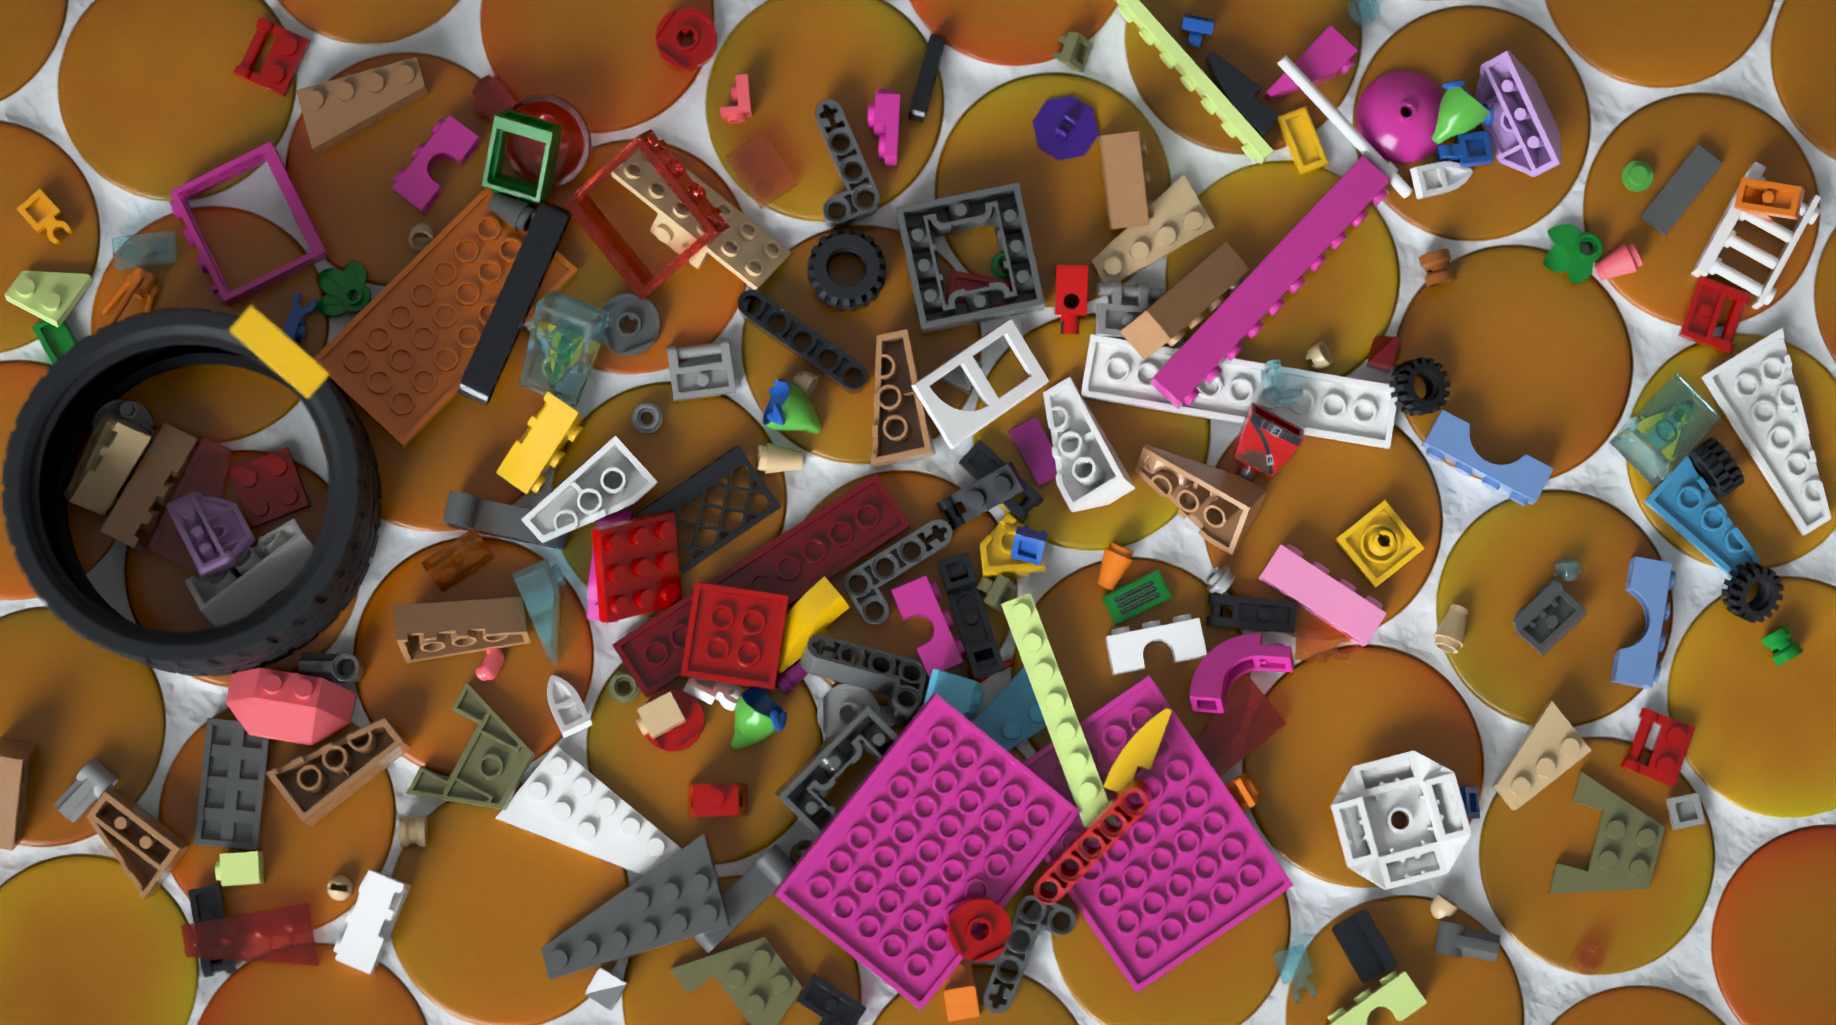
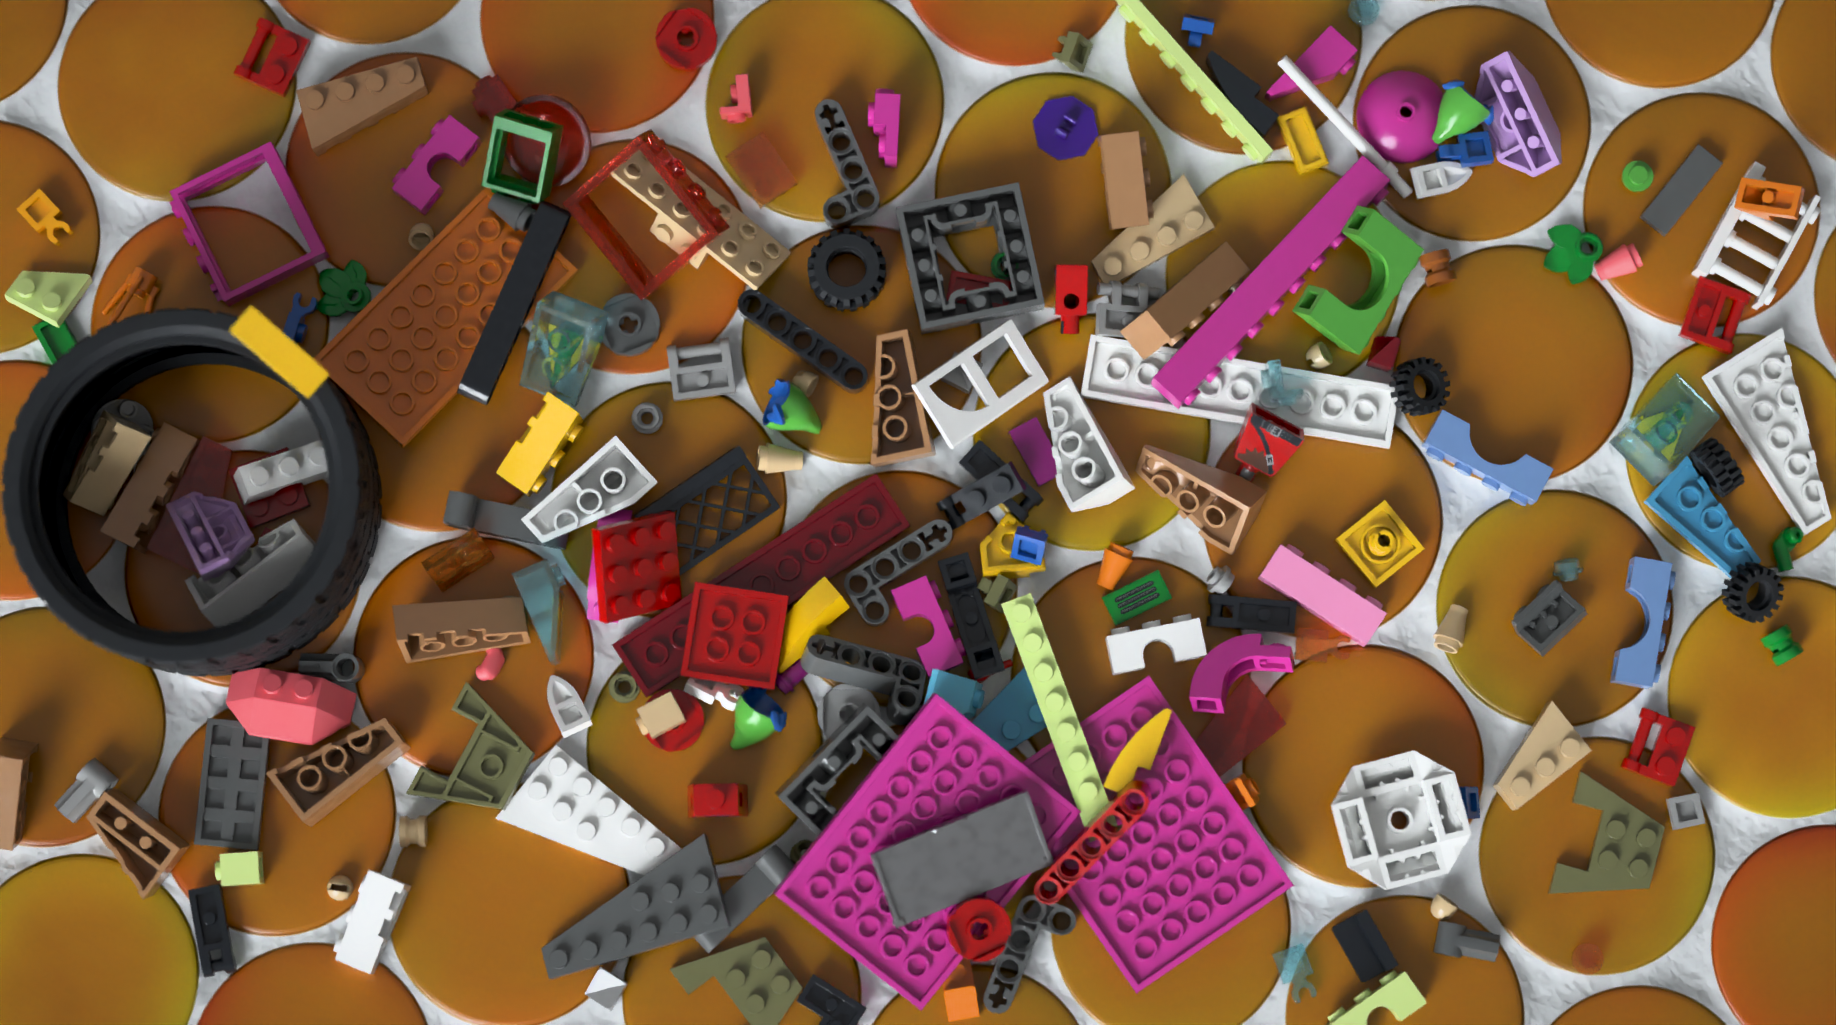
clear light blue plate [111,230,179,271] -> none
clear red wing [180,903,319,966] -> none
black beam [908,33,946,123] -> none
none -> white arch [233,440,328,505]
none -> flat silver door [869,790,1054,929]
none -> bright green arch [1292,205,1424,355]
none -> green arm [1772,527,1803,572]

